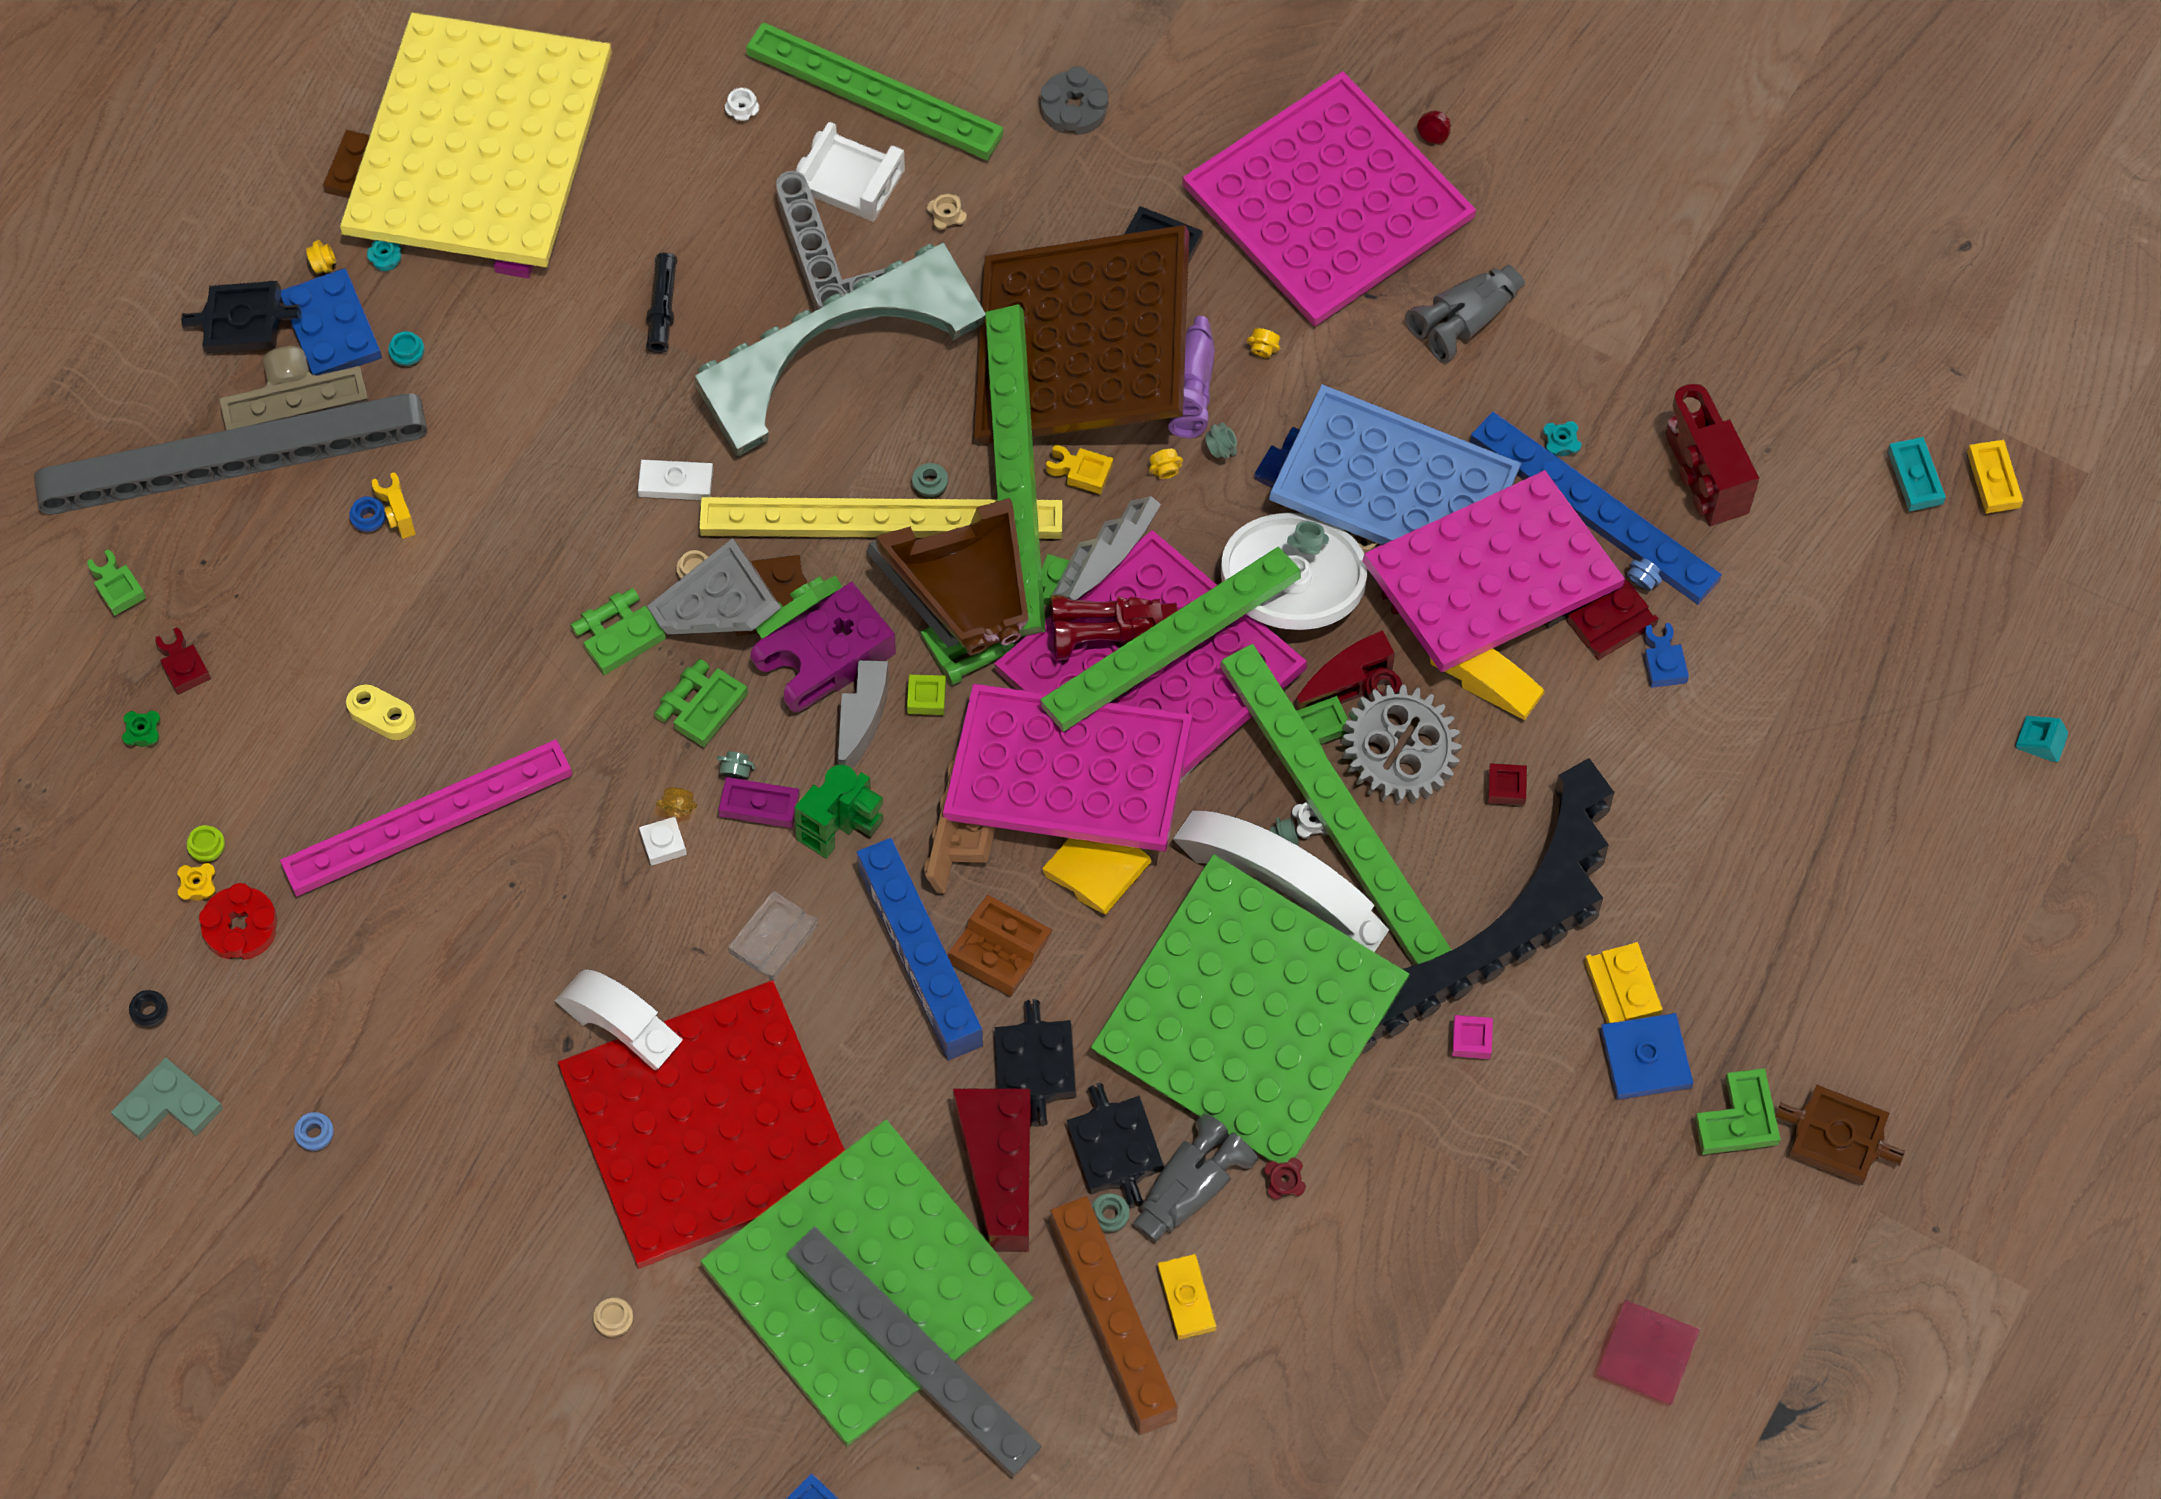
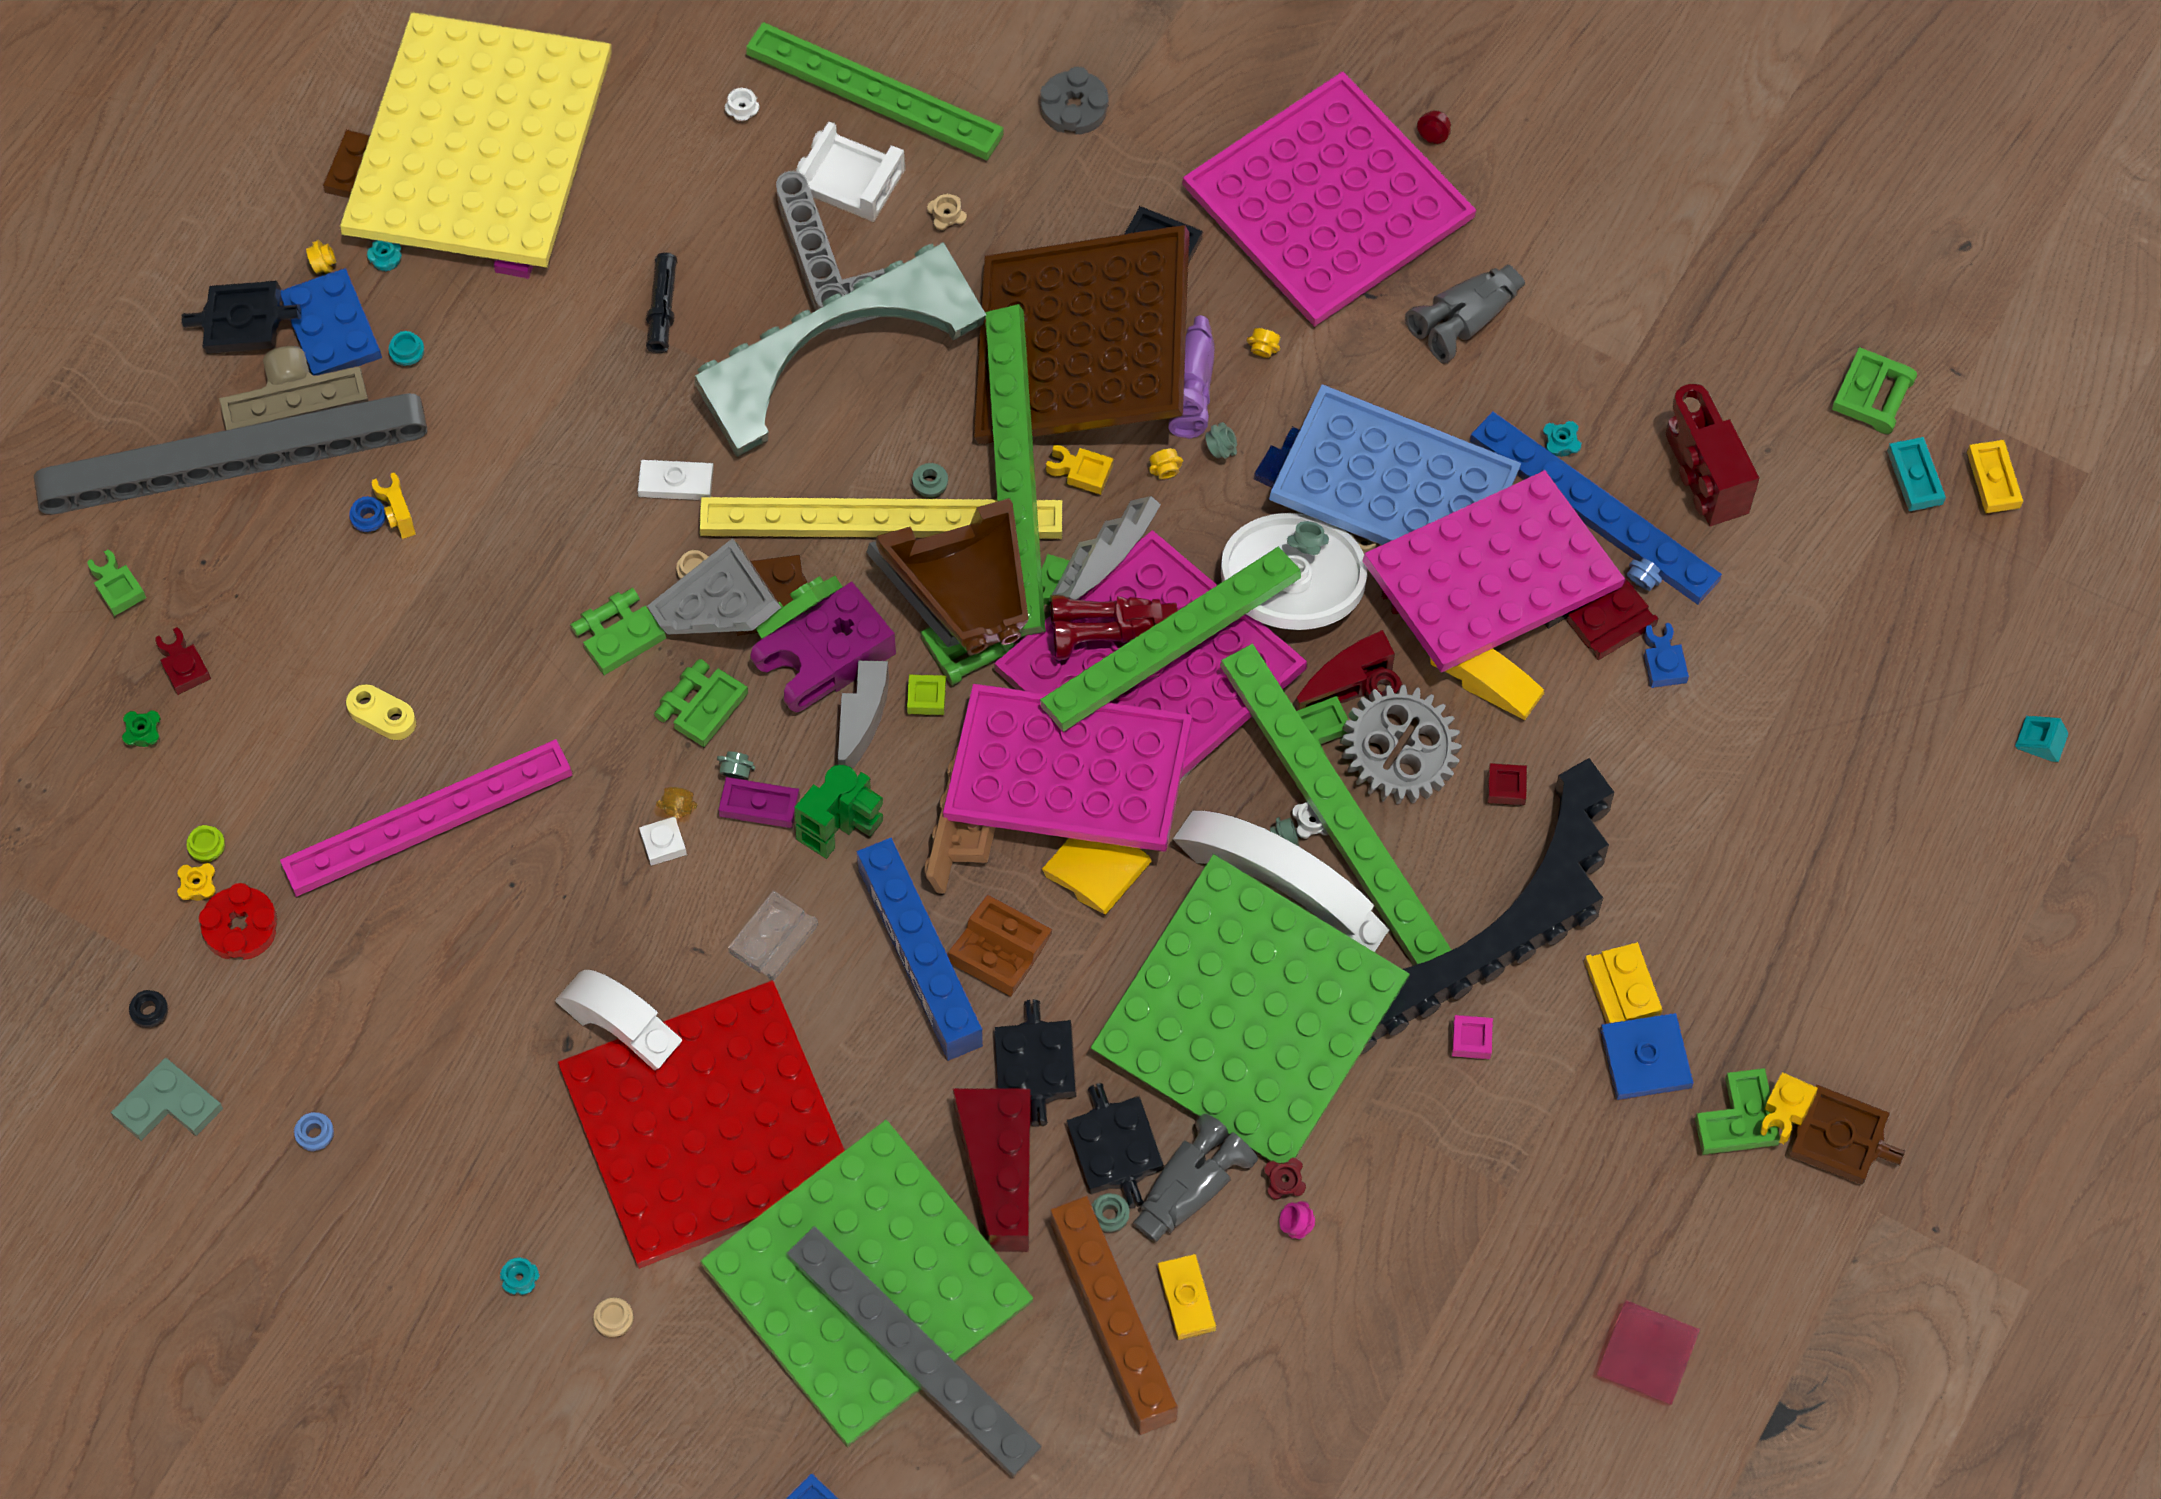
none -> teal plate [500,1257,539,1295]
none -> dark pink plate [1280,1201,1315,1239]
none -> yellow plate [1760,1072,1818,1144]
none -> bright green plate [1832,347,1917,434]

